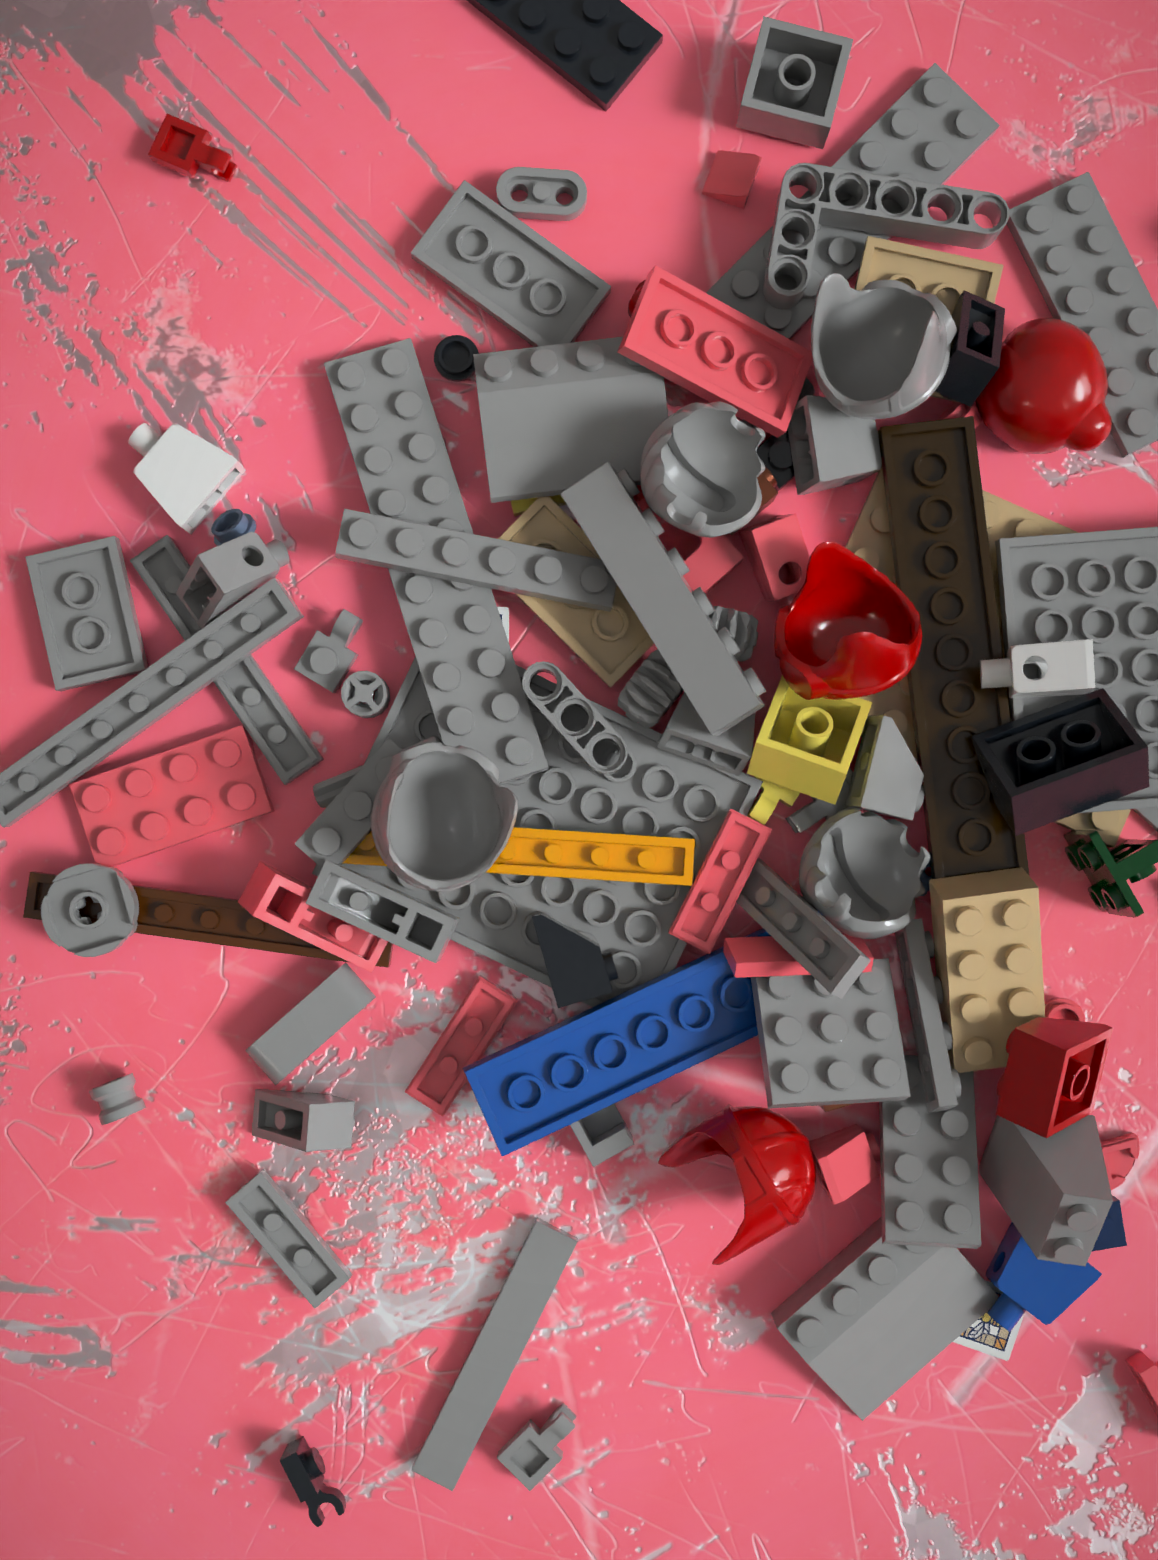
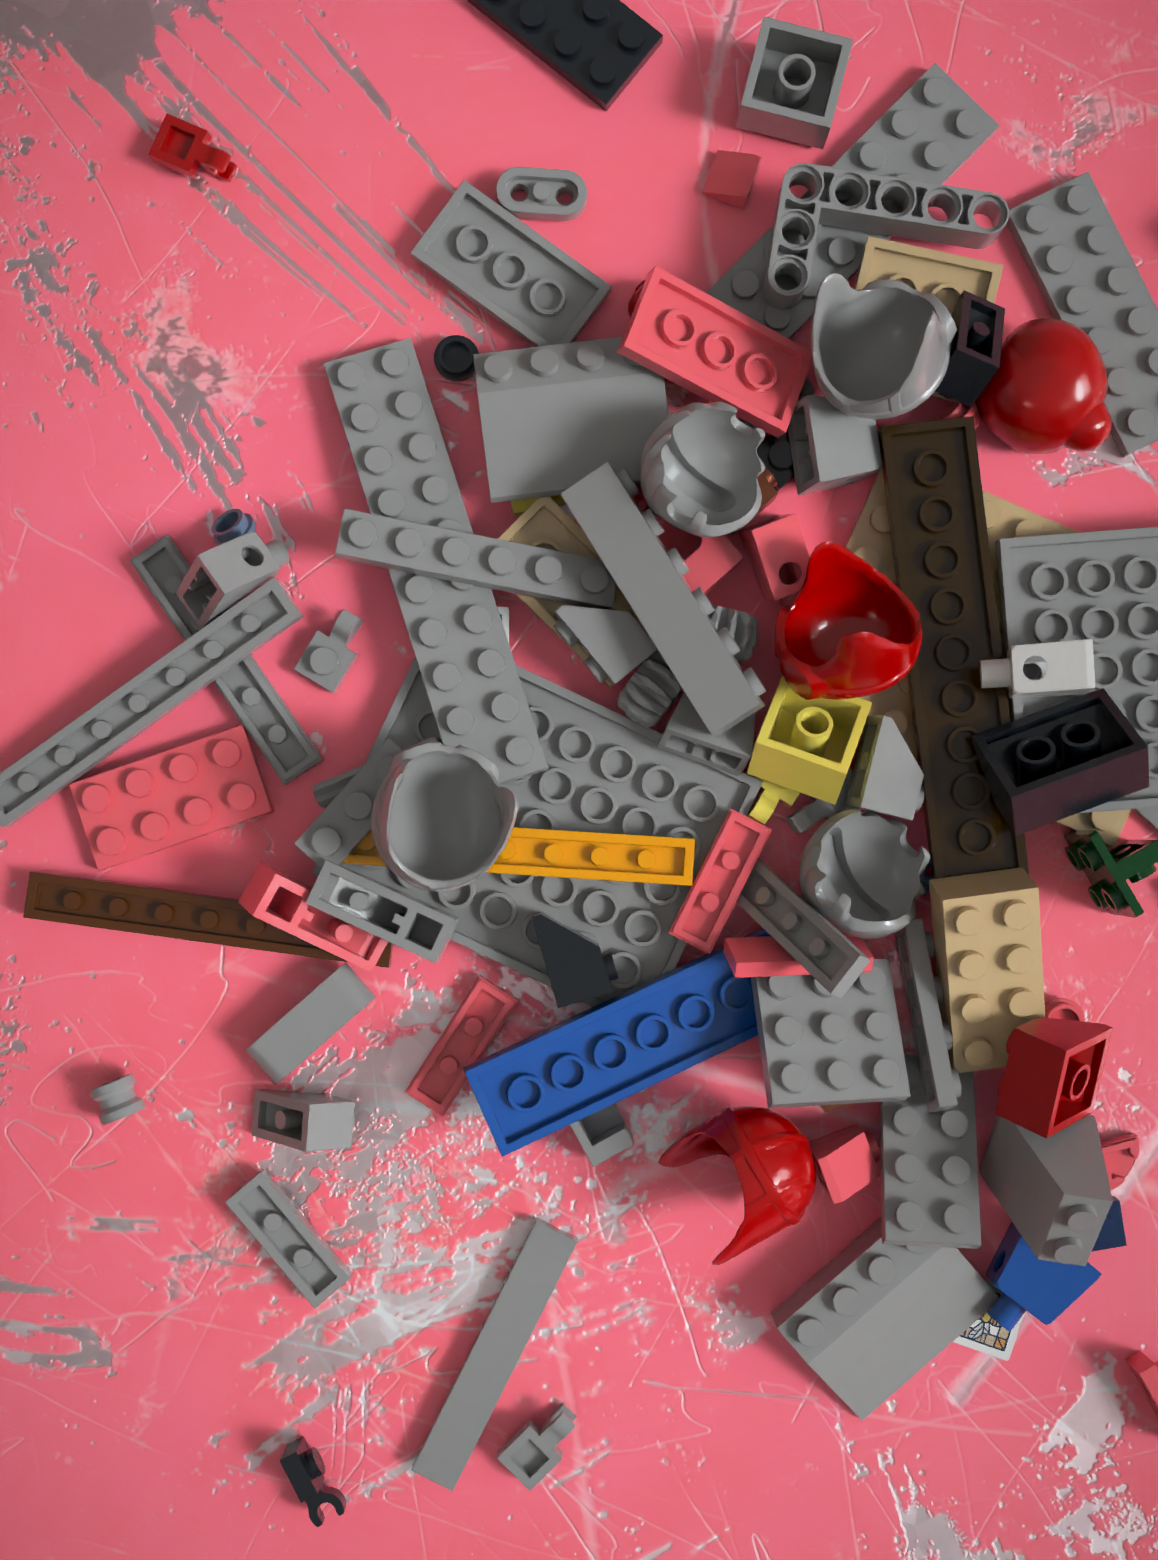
light grey plate [25,536,148,692] -> none
light grey plate [41,863,139,957] -> none
white torso [128,423,246,535] -> none
light grey wheel [341,670,391,718] -> none
light grey beam [522,661,628,775] -> none
none -> light grey slope [553,605,657,685]

